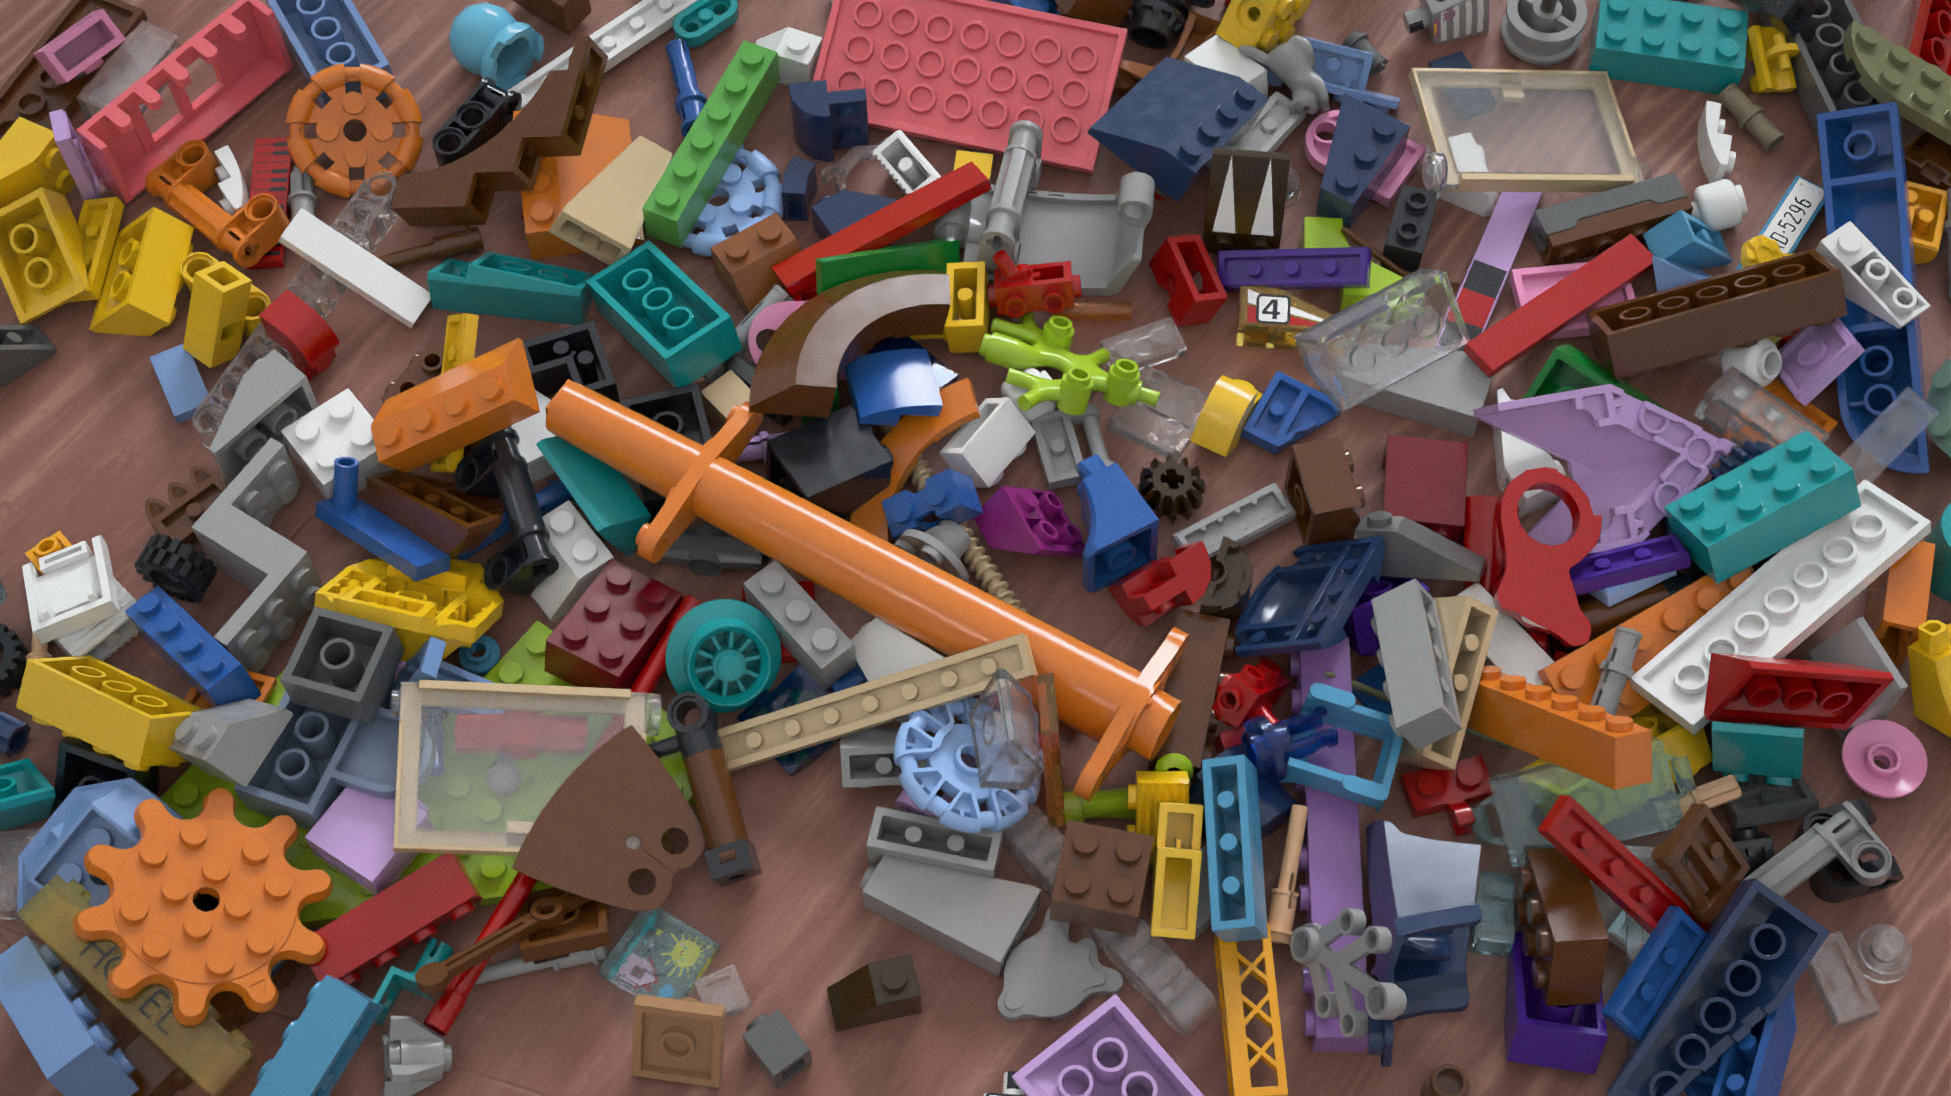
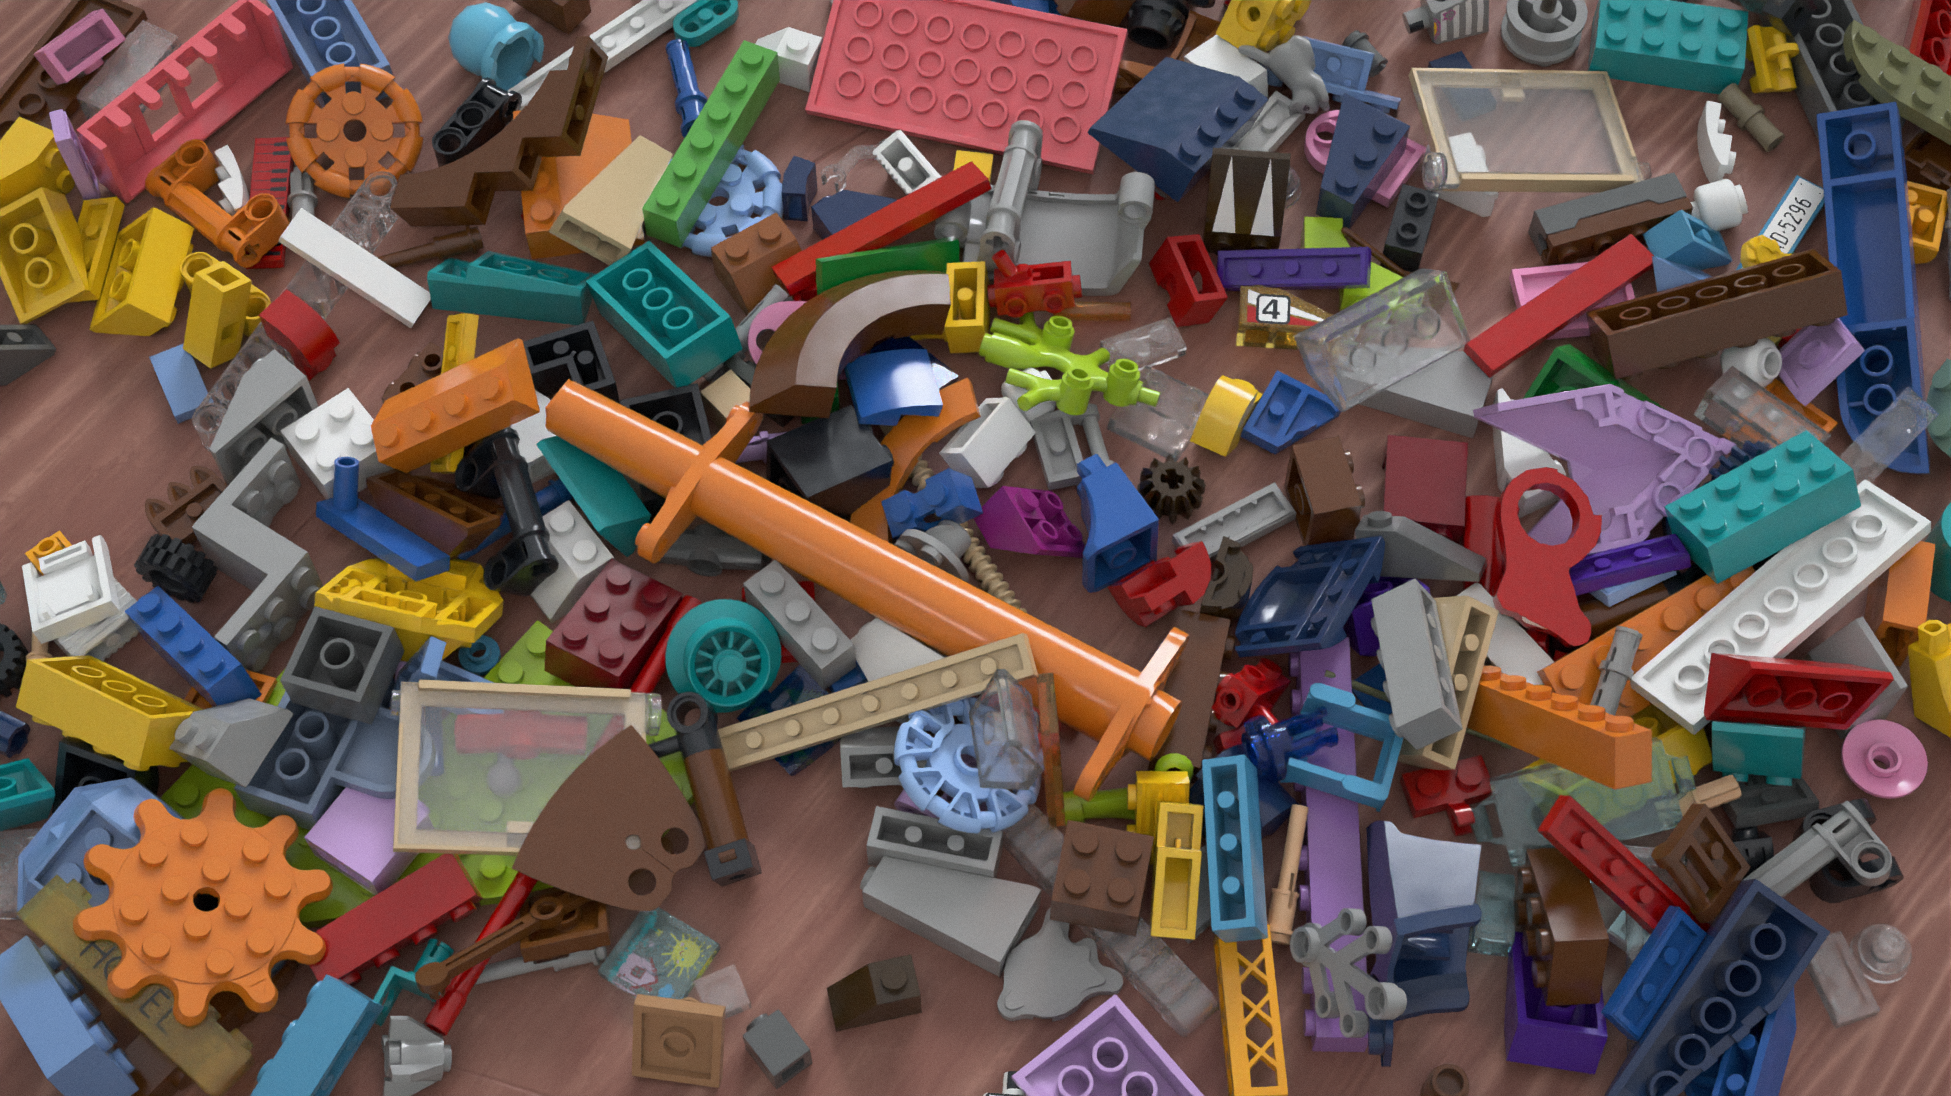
dark blue brick [789,80,869,162] -> none
lavender tile [1434,173,1543,351] -> none
white slope [1816,221,1931,329] -> none

